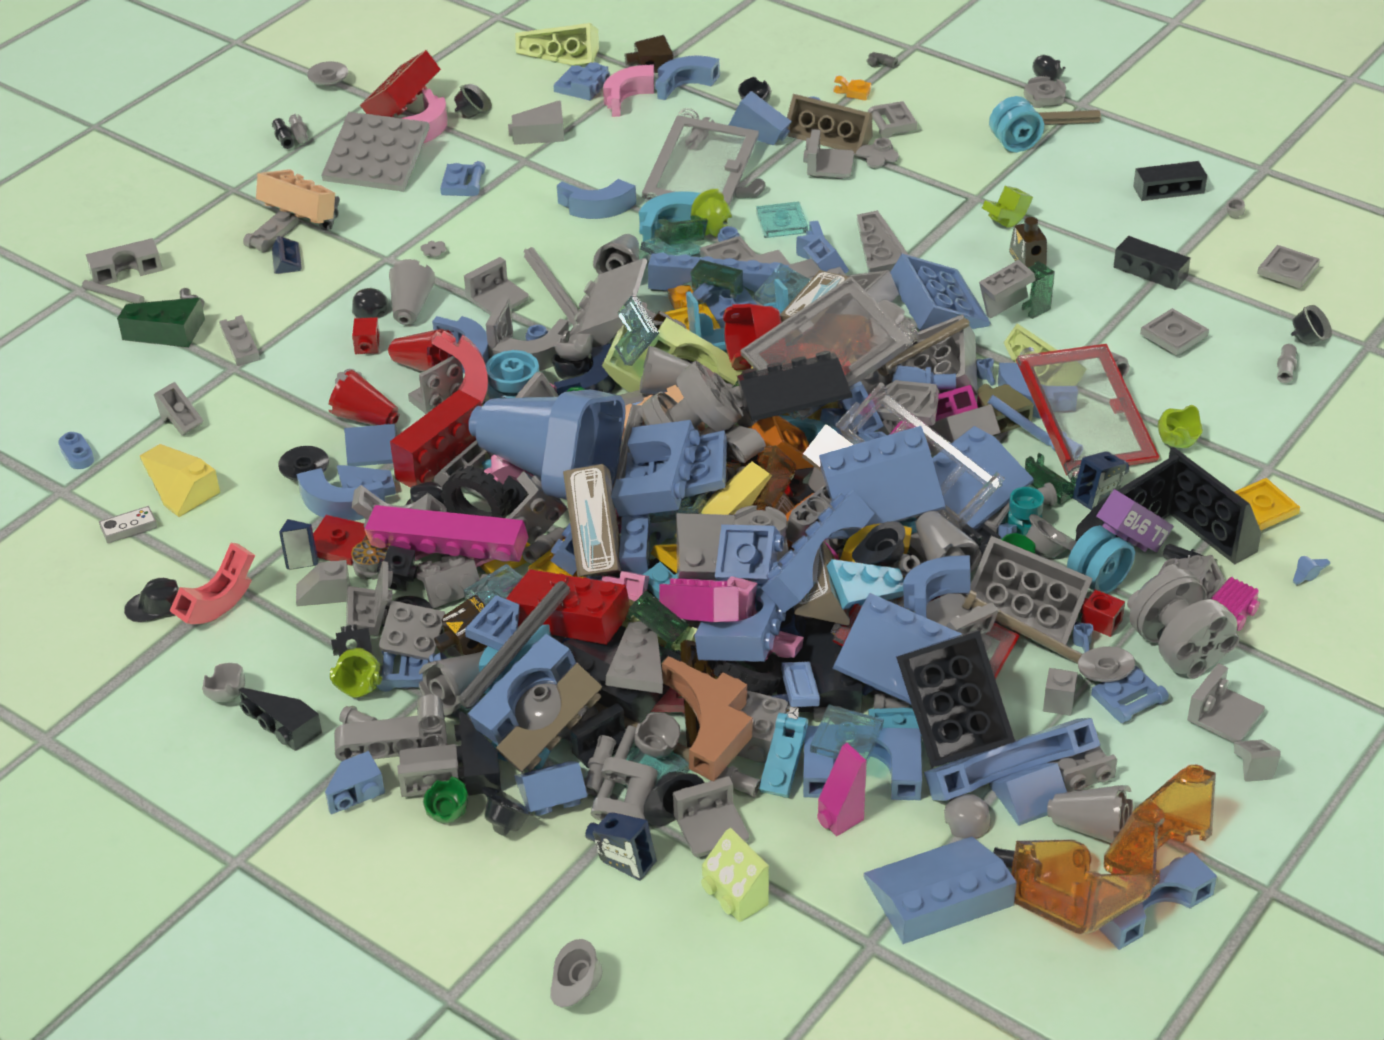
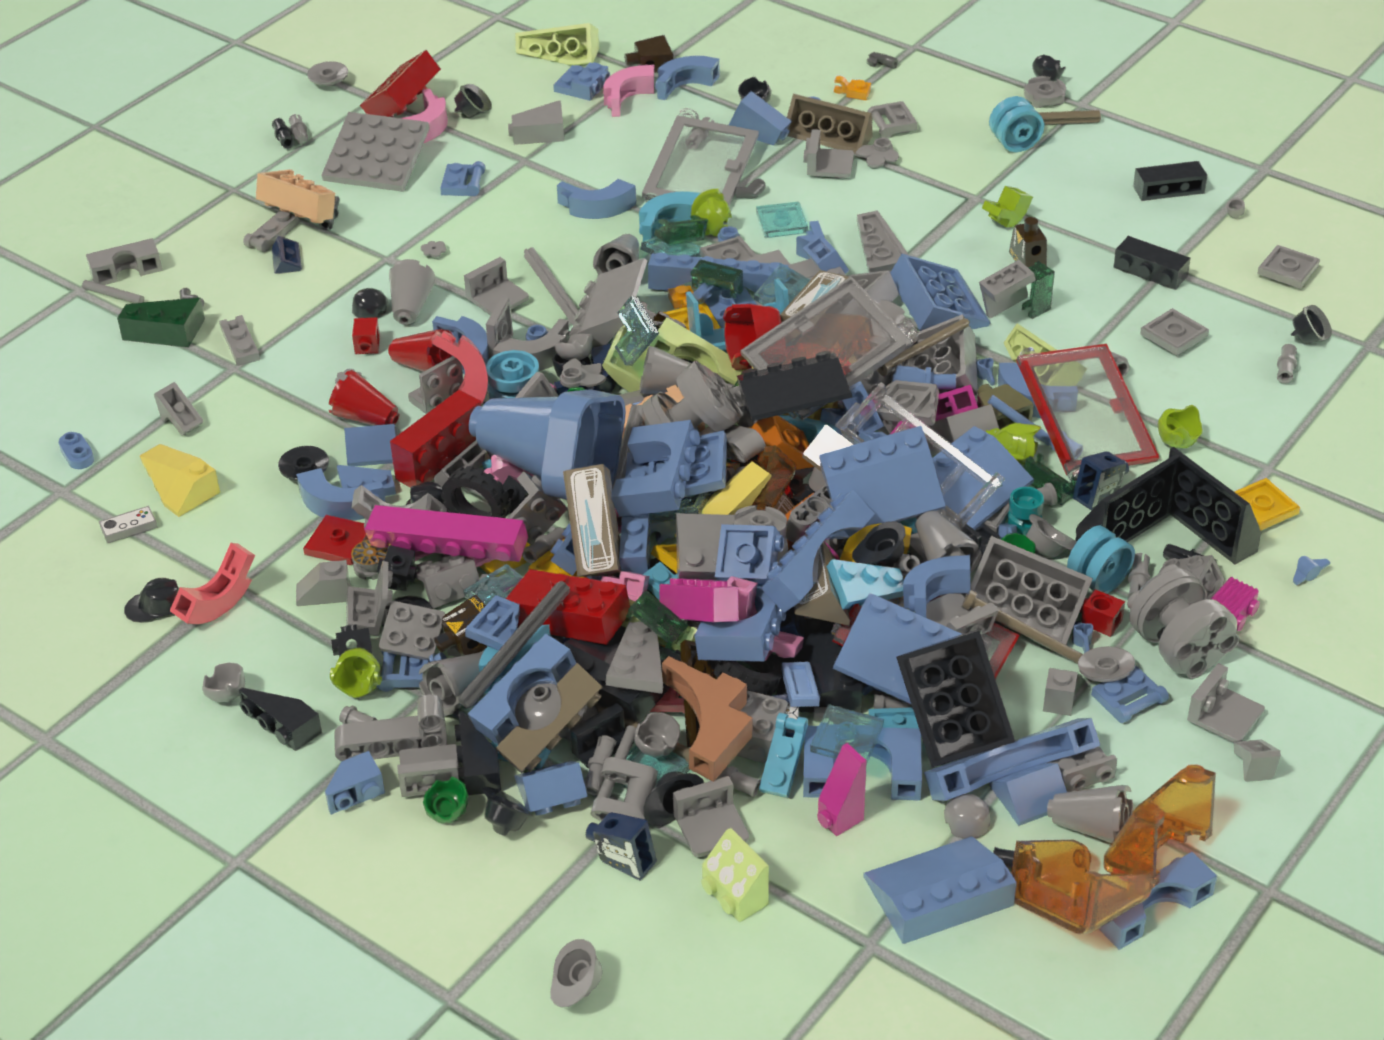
slope [279,519,318,569] -> none
medium lavender brick [1096,489,1174,553] -> none
none -> light grey plate [560,359,606,388]
none -> lime helmet [985,423,1041,466]
none -> light grey pin [1128,553,1150,599]

